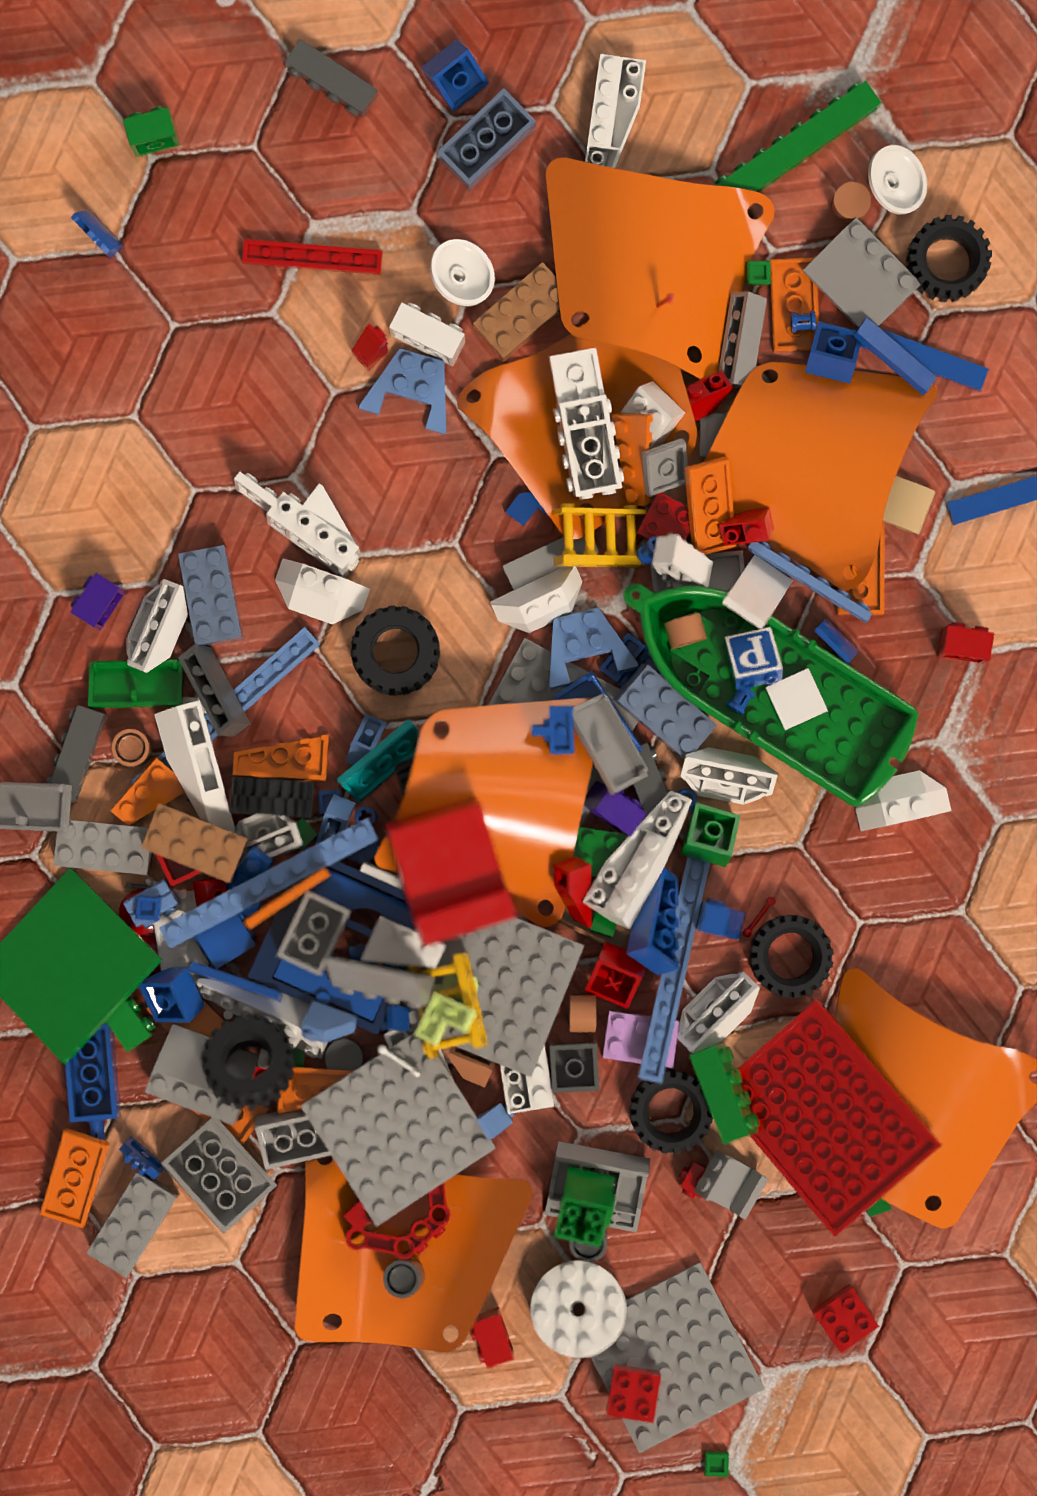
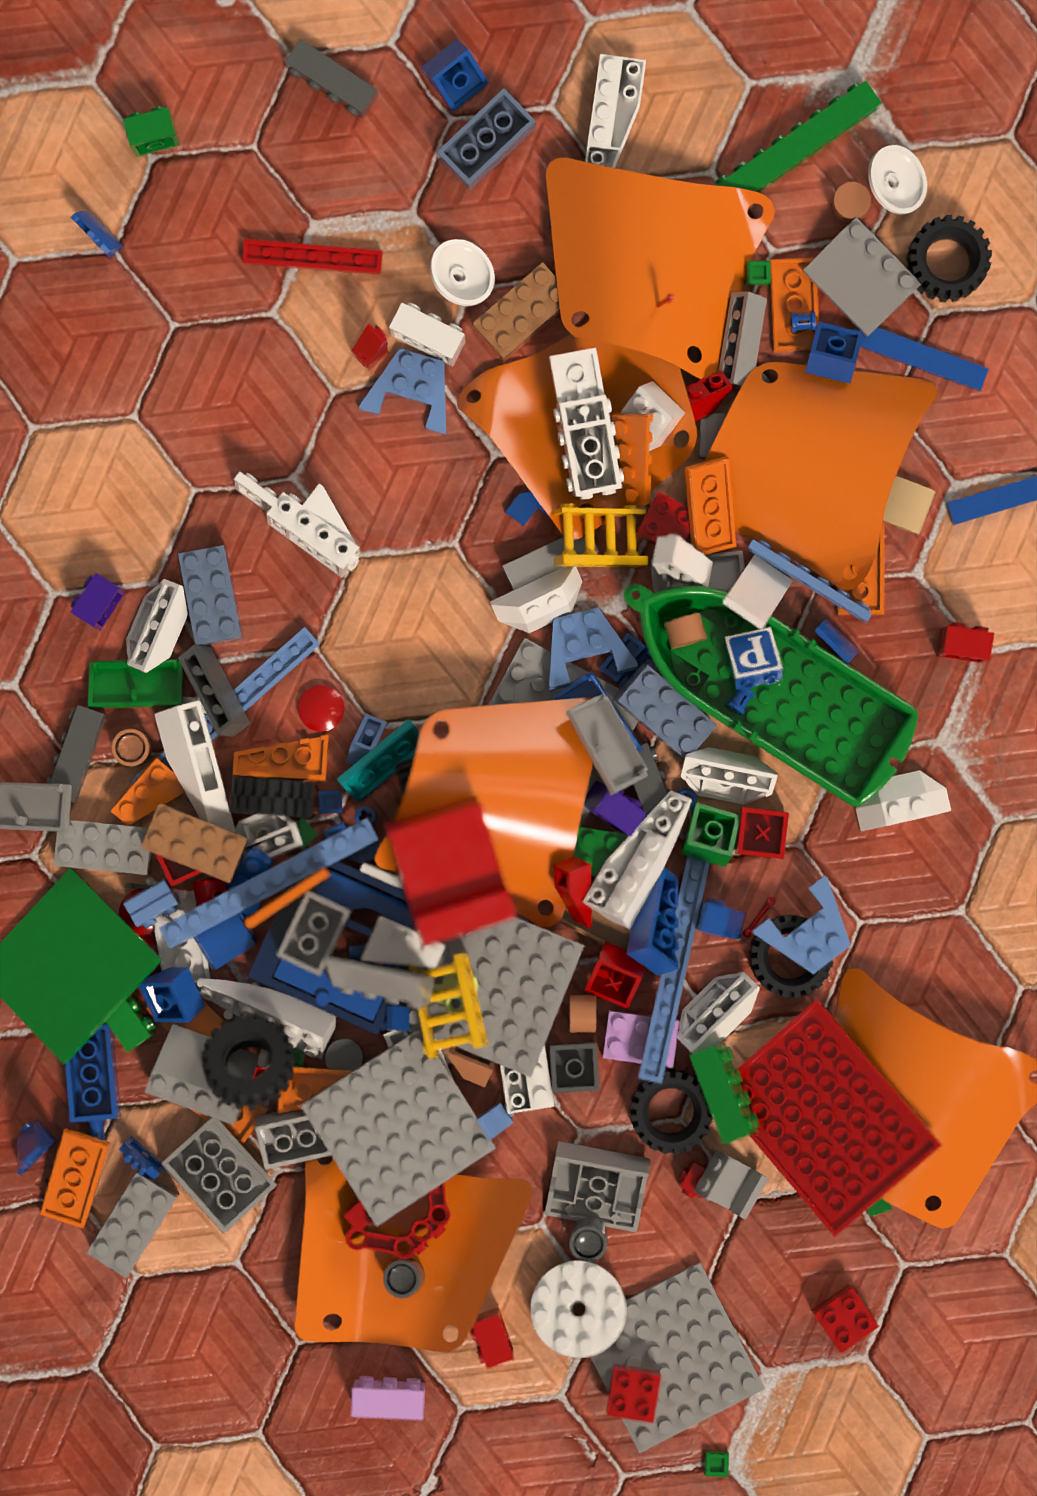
blue tile [135,896,162,921] -> none
blue tile [189,962,283,1002] -> none
white wedge [275,558,370,625] -> none
medium blue slope [302,1001,357,1043] -> none
medium blue slope [315,794,355,844] -> none
black tyre [350,605,440,696] -> none
white hinge [378,1045,421,1077] -> none
yellowish green plate [414,992,477,1046] -> none
blue hinge [531,705,574,754] -> none
green brick [554,1167,616,1247] -> none
green tile [590,912,616,938] -> none
blue bush [637,537,657,565] -> none
light grey plate [642,438,688,497] -> none
red slope [719,508,774,546] -> none
white tile [765,668,828,730] -> none
blue tile [853,318,936,395] -> none
none -> blue wedge [17,1120,57,1176]
none -> red dish [298,685,344,732]
none -> lavender brick [351,1376,426,1420]
none -> red brick [735,807,789,859]
none -> medium blue wing [752,875,851,974]

